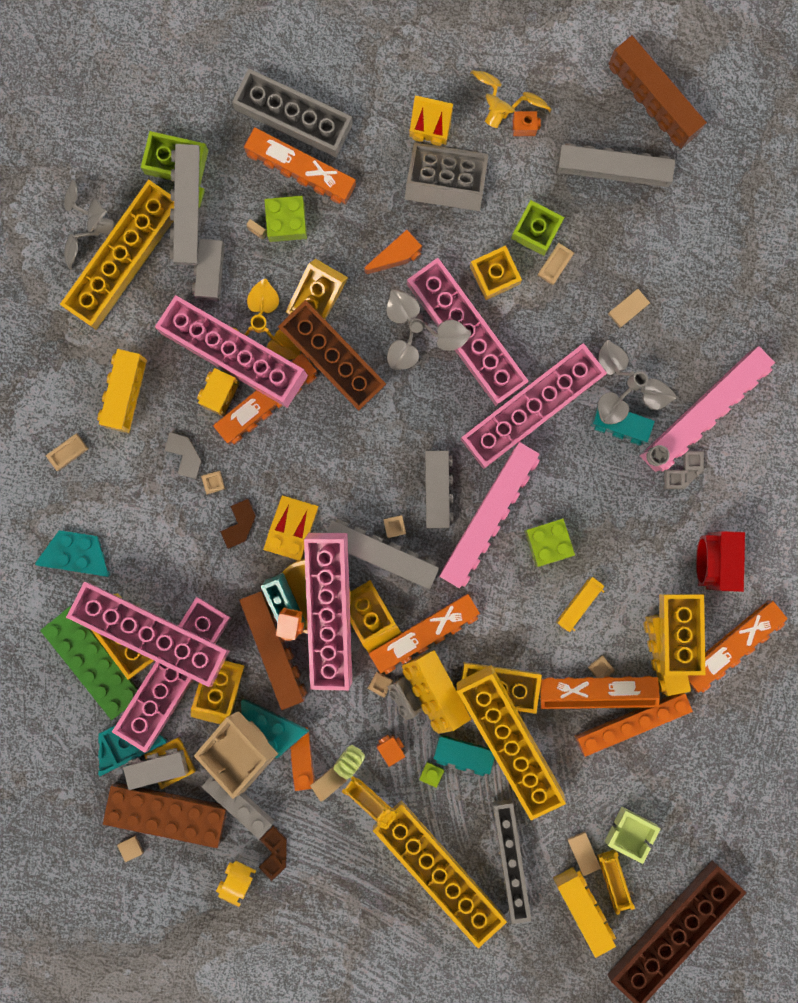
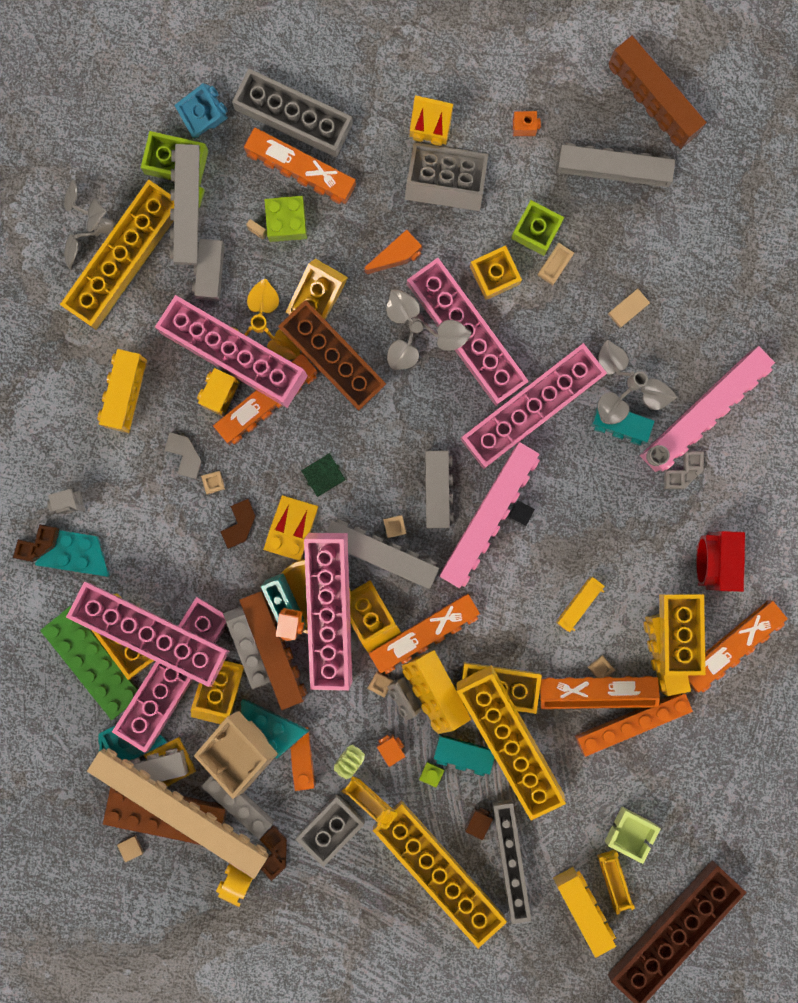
tan tile [46,433,89,471] -> none
tan tile [310,766,347,802] -> none
yellow plant [470,70,552,128] -> none
lime brick [524,519,575,567] -> none
tan tile [567,831,601,876] -> none
none -> reddish brown tile [13,524,59,562]
none -> light grey window [47,489,86,514]
none -> tan brick [87,748,269,879]
none -> dark azure plate [174,83,228,138]
none -> light grey brick [223,607,270,689]
none -> light grey brick [295,793,365,867]
none -> clear green piece [301,453,346,497]
none -> reddish brown brick [464,807,493,840]
none -> black brick [507,500,535,527]

